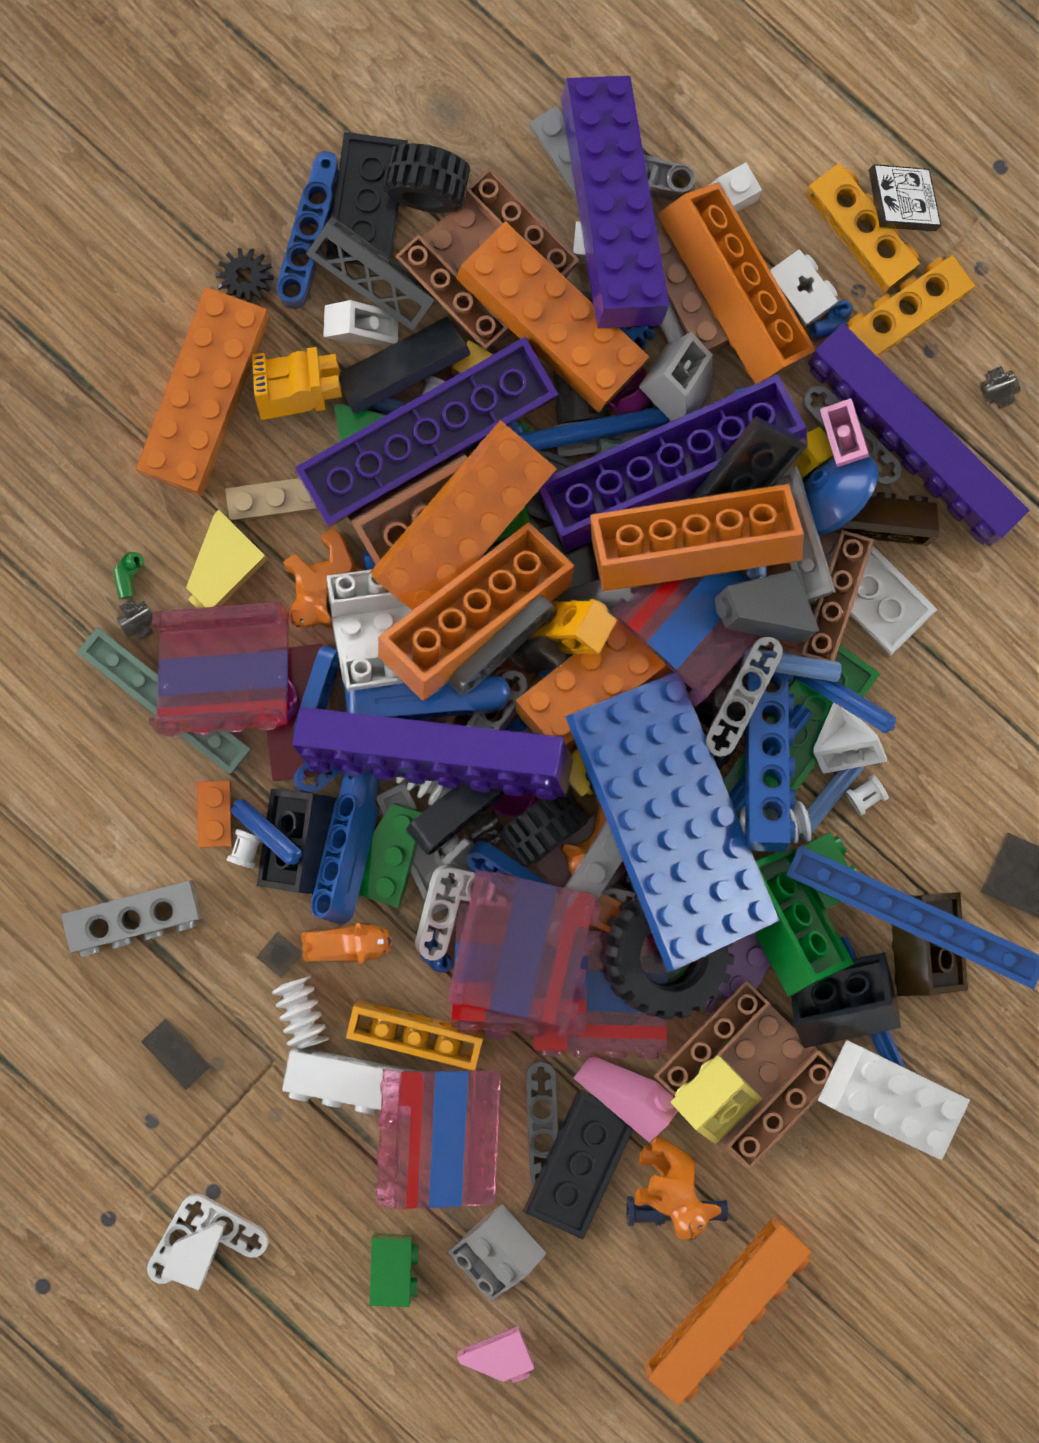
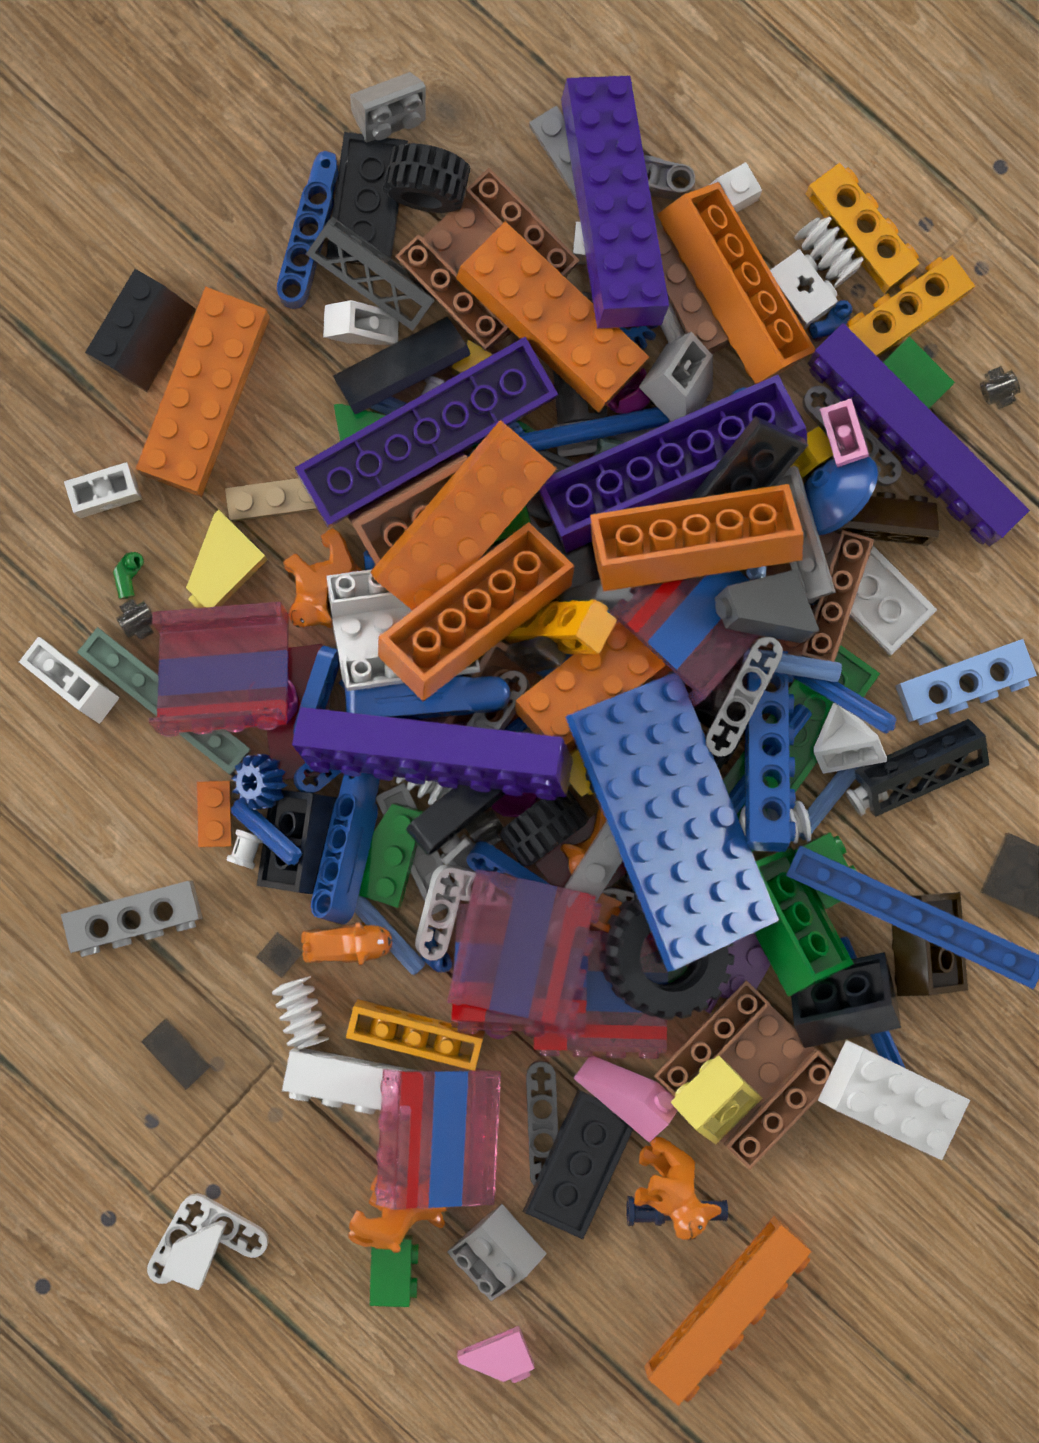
black gear [215,248,274,303] -> none
light orange hips [252,347,342,420] -> none
dark grey beam [448,595,556,696] -> none
tile [868,164,942,231] -> none
none -> white slope [19,636,119,724]
none -> white brick [64,462,142,518]
none -> black slope [85,269,196,392]
none -> blue gear [231,754,288,810]
none -> orange animal [348,1173,448,1253]
none -> light grey slope [350,72,426,143]
none -> medium blue axle [355,896,425,975]
none -> white piece [794,216,864,288]
none -> black fence [854,719,989,817]
none -> green brick [883,336,955,409]
none -> light blue brick [895,639,1037,725]

